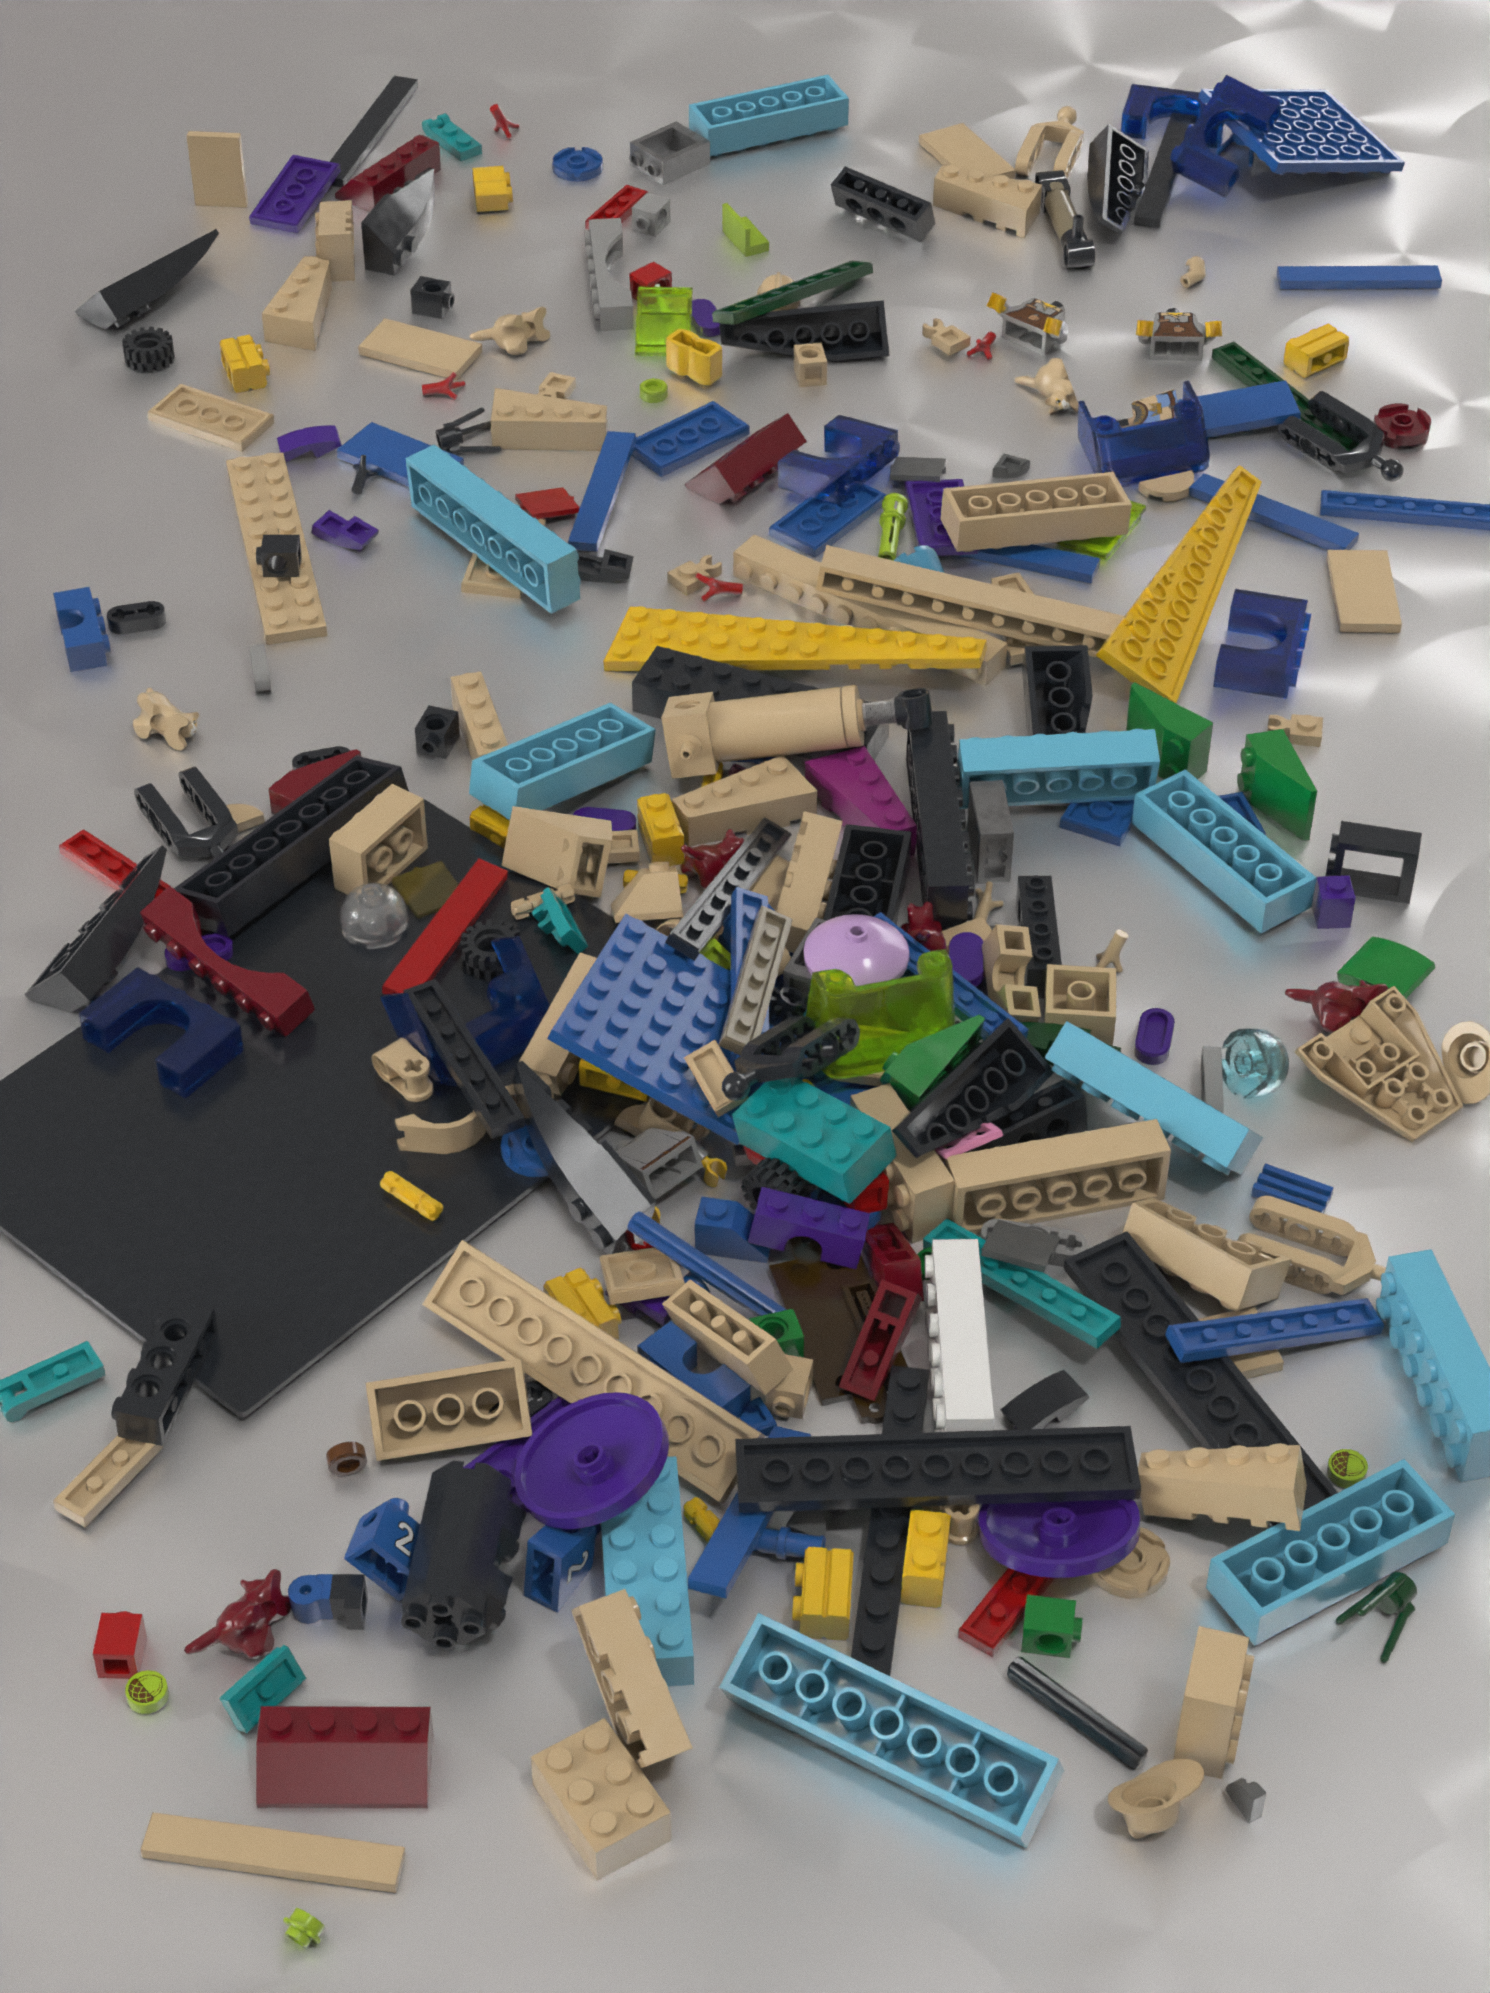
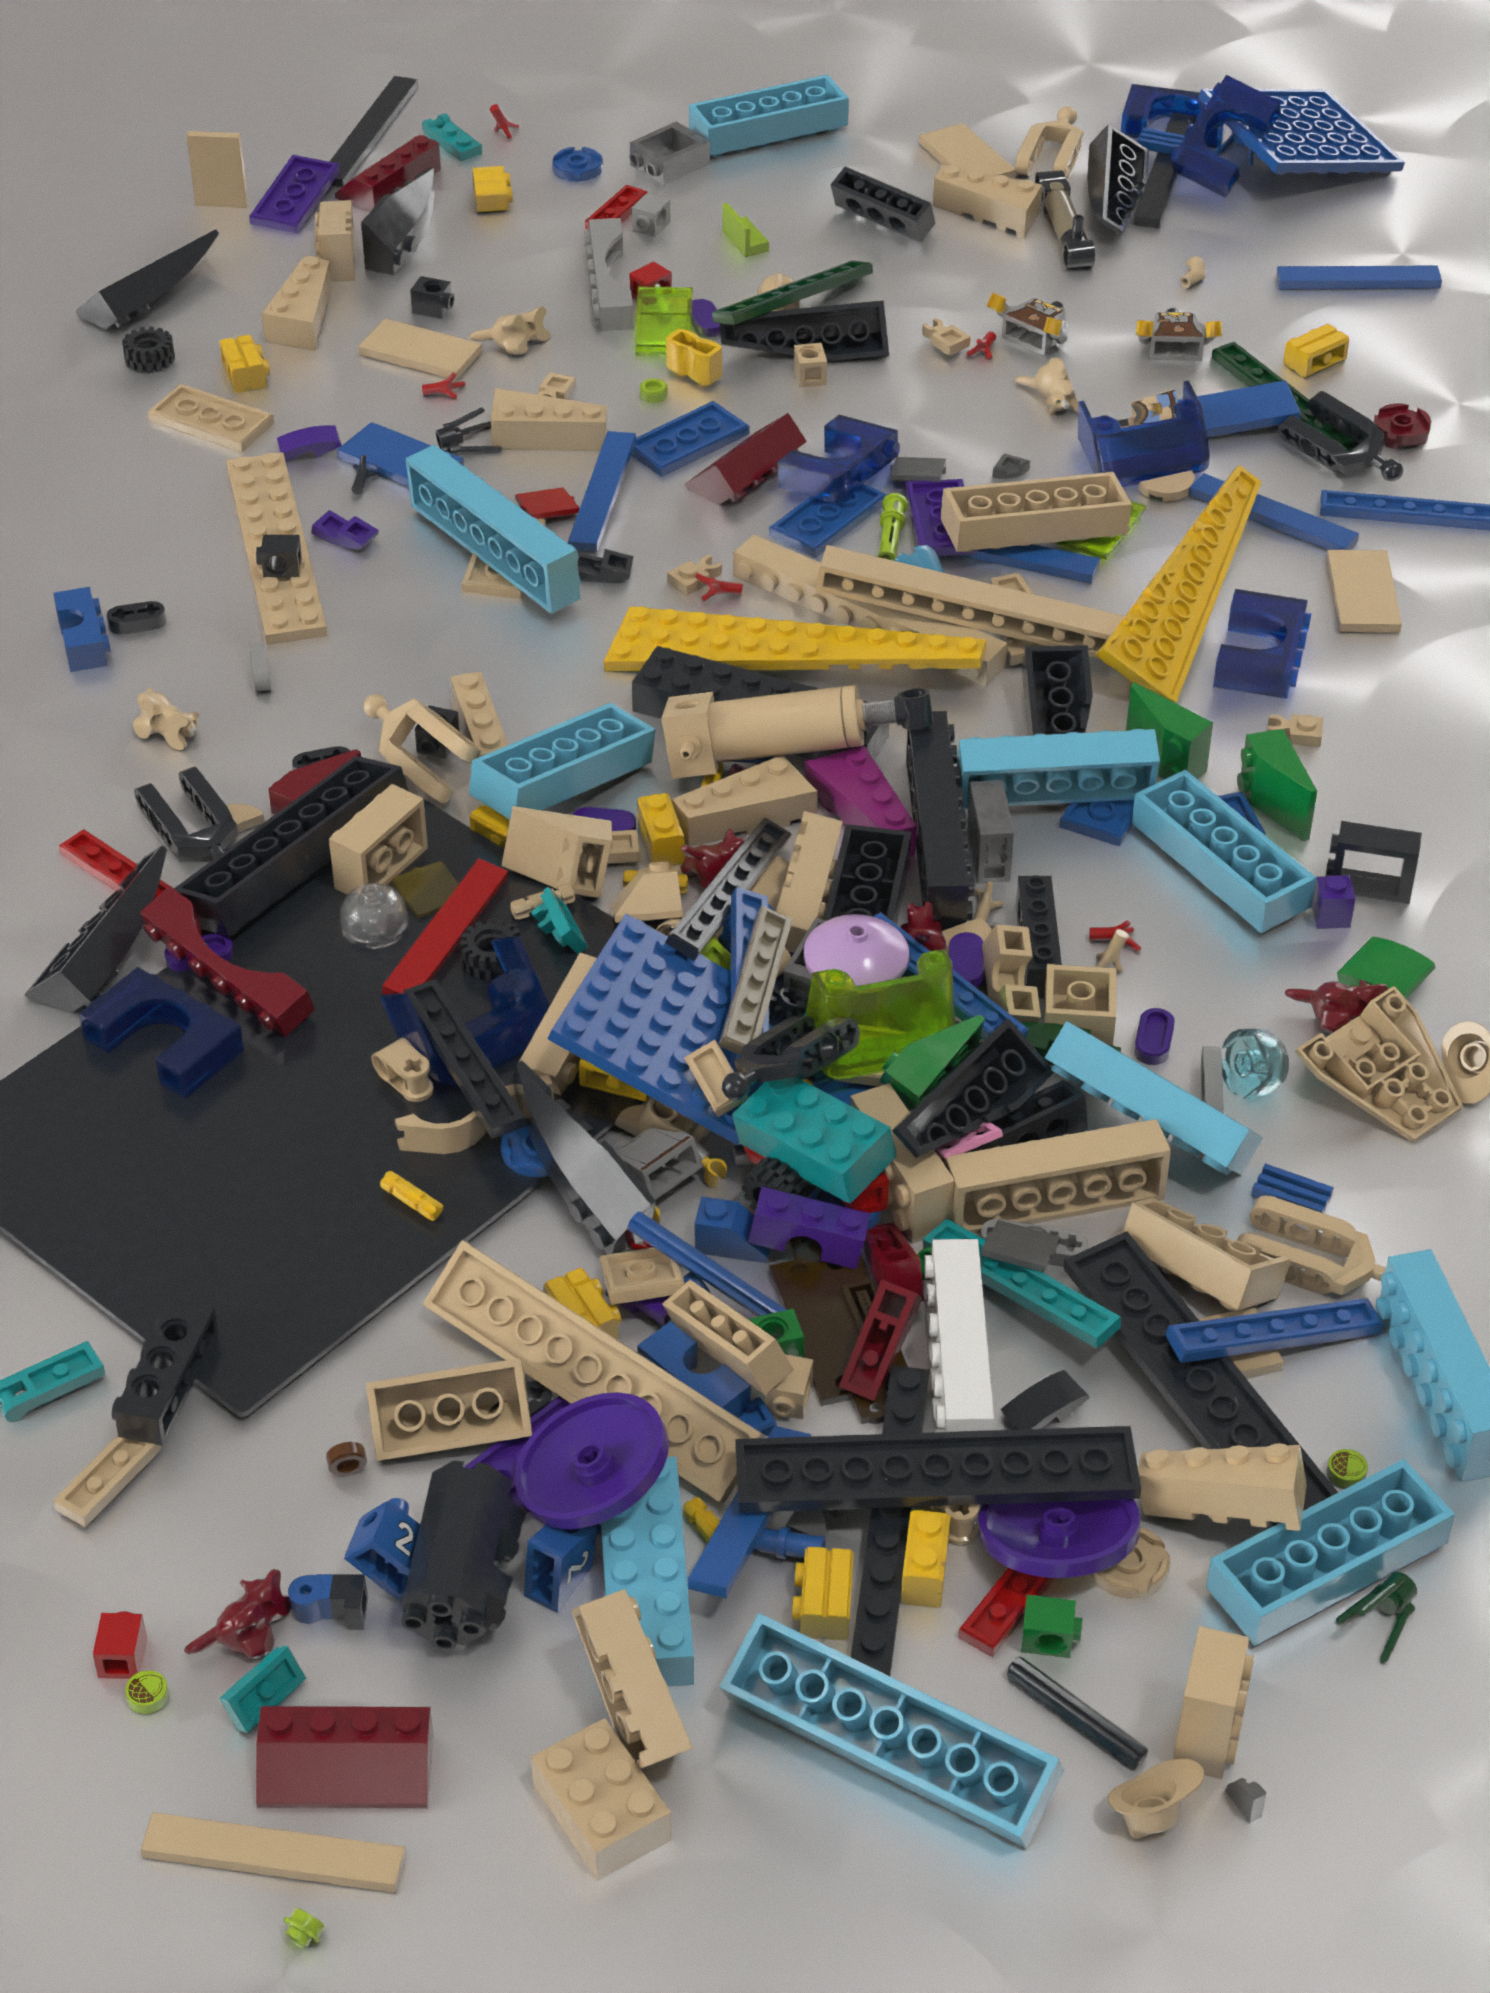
none -> tan piece [363,694,482,804]
none -> red bar [1089,920,1141,952]
none -> blue tile [1137,128,1193,158]

